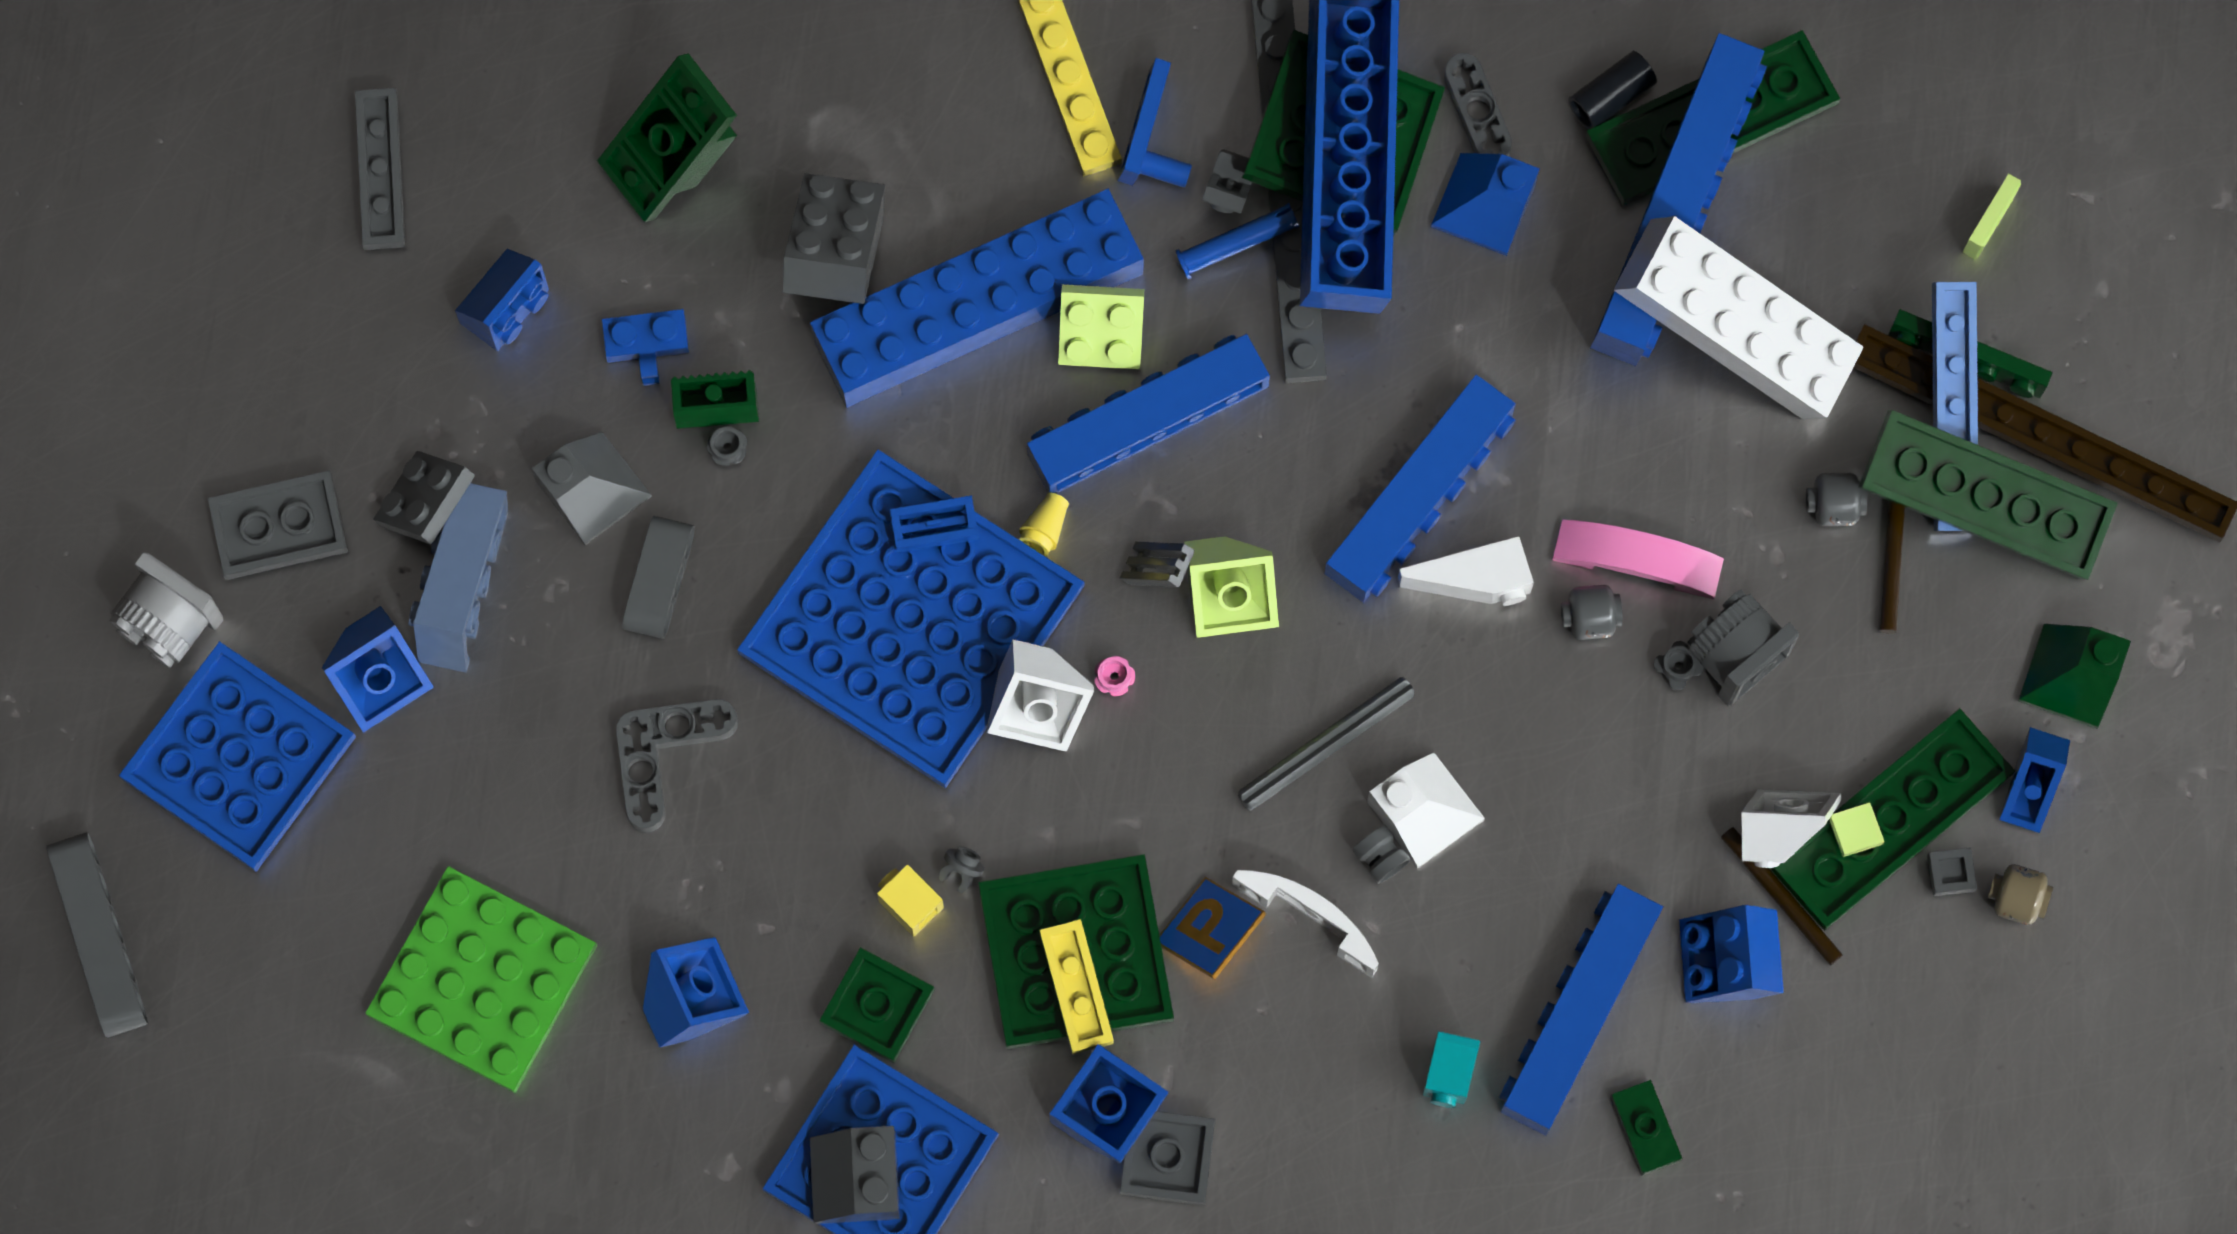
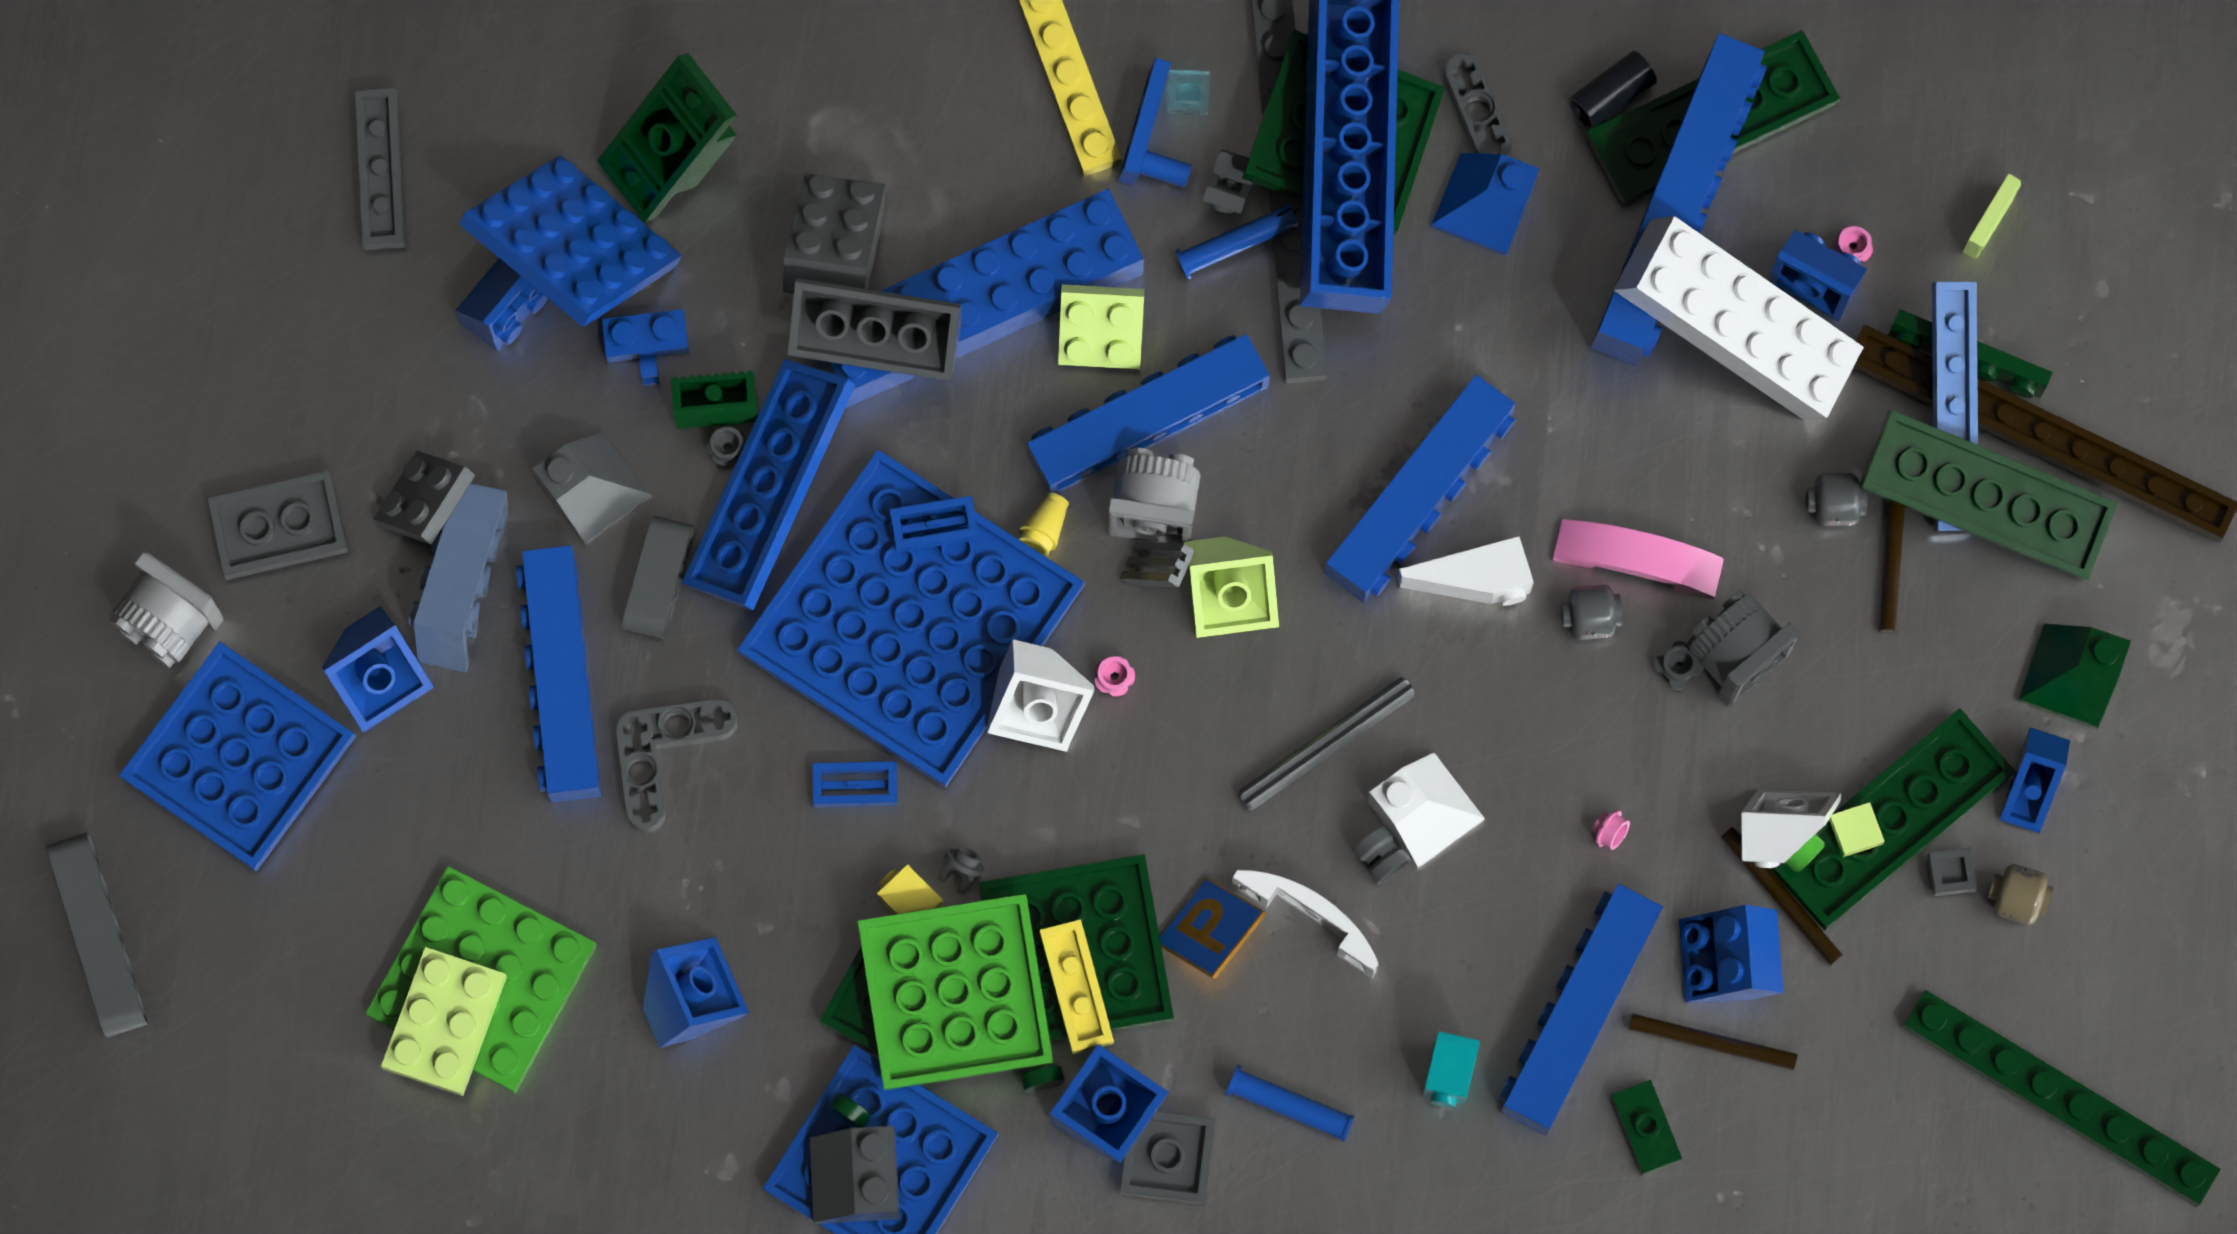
none -> yellowish green plate [381,947,507,1096]
none -> blue plate [459,155,682,327]
none -> blue brick [516,545,601,803]
none -> blue plate [682,359,856,610]
none -> dark grey slope [788,278,962,381]
none -> blue tile [813,761,898,808]
none -> dark green tile [827,1093,871,1128]
none -> bright green plate [858,894,1053,1090]
none -> dark green tile [1020,1064,1065,1093]
none -> light grey piece [1108,448,1201,543]
none -> clear light blue plate [1167,70,1210,115]
none -> blue pin [1225,1065,1355,1141]
none -> bright pink plate [1592,810,1630,850]
none -> dark brown bar [1628,1013,1798,1070]
none -> blue slope [1768,230,1867,322]
none -> bright green tile [1785,834,1825,872]
none -> bright pink plate [1833,226,1873,262]
none -> dark green plate [1902,990,2221,1207]

